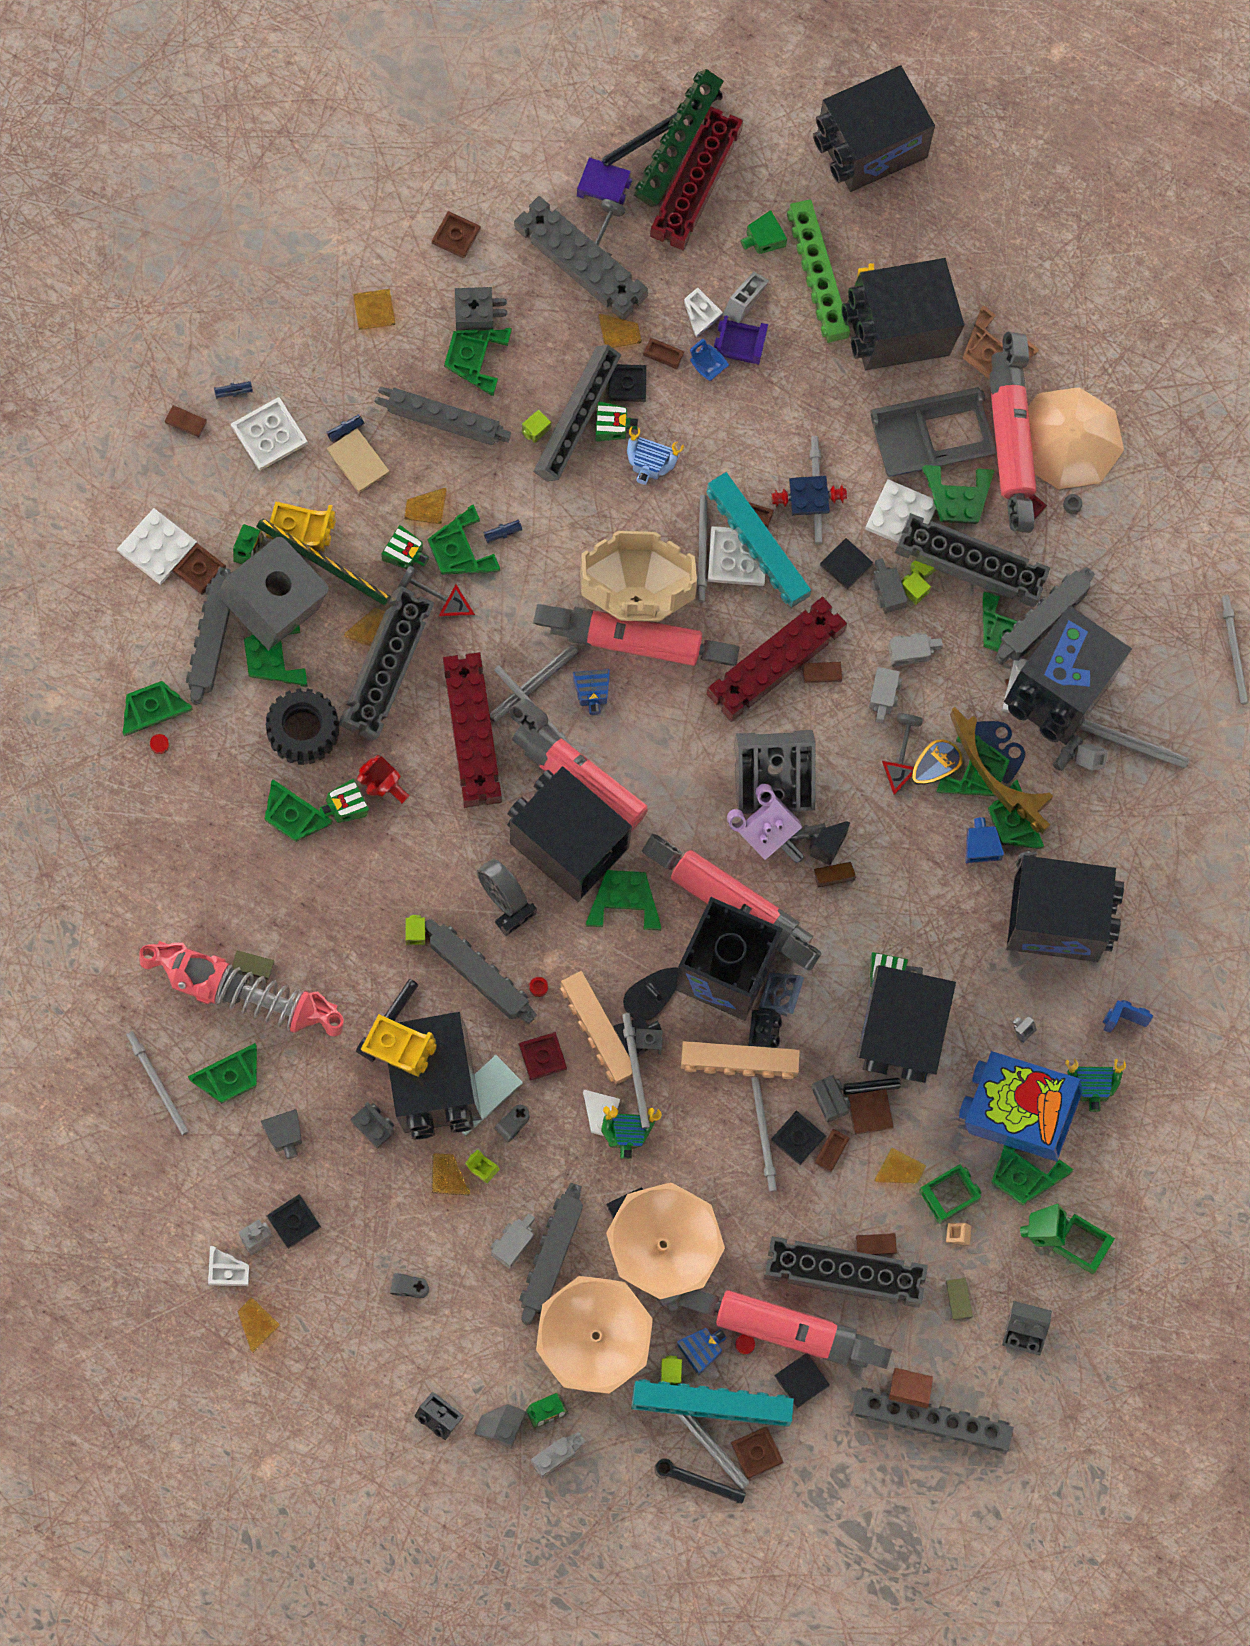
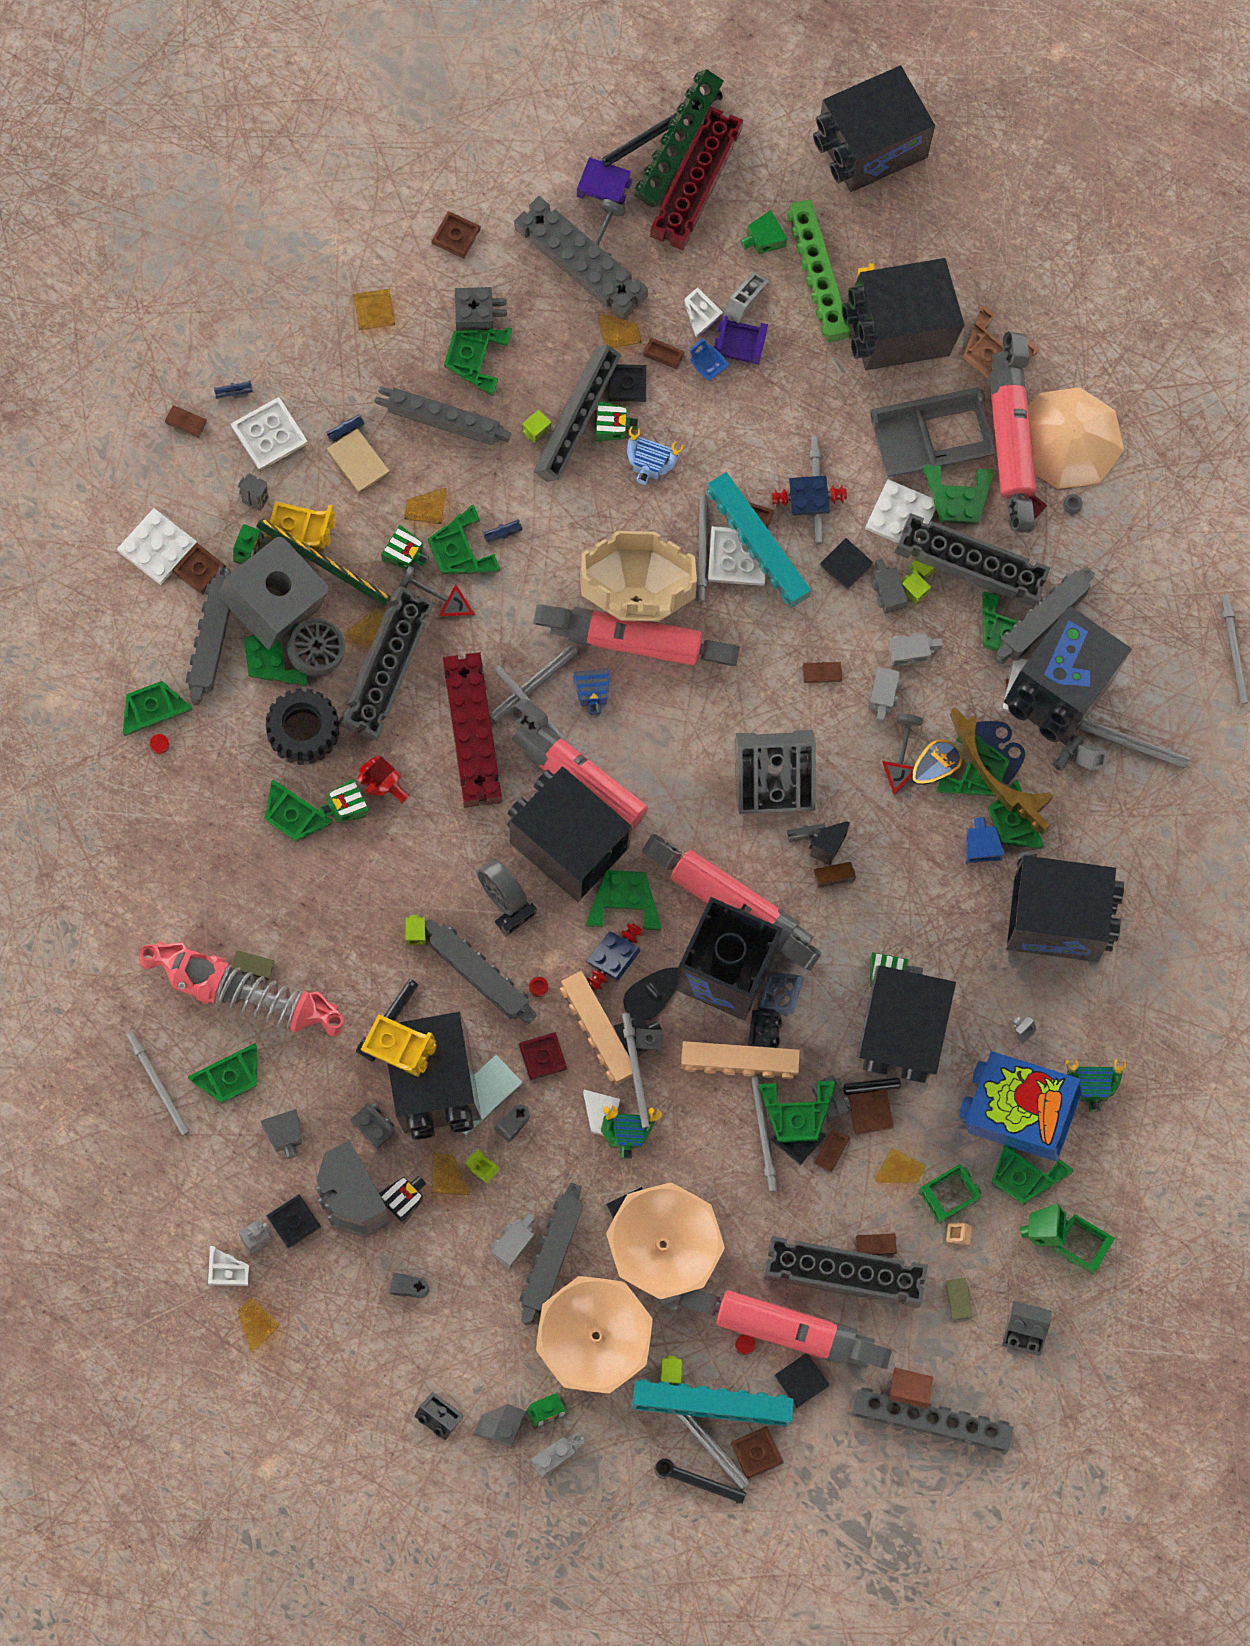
torso [677,1328,727,1376] -> none
dark red brick [707,596,847,722] -> none
lavender piece [727,784,804,863] -> none
blue bracket [1103,1000,1153,1033] -> none
none -> dark grey brick [238,473,269,511]
none -> dark grey piece [287,618,345,677]
none -> dark grey piece [315,1140,389,1238]
none -> torso [379,1176,426,1225]
none -> dark blue plate [586,923,643,991]
none -> green wing [759,1081,836,1142]

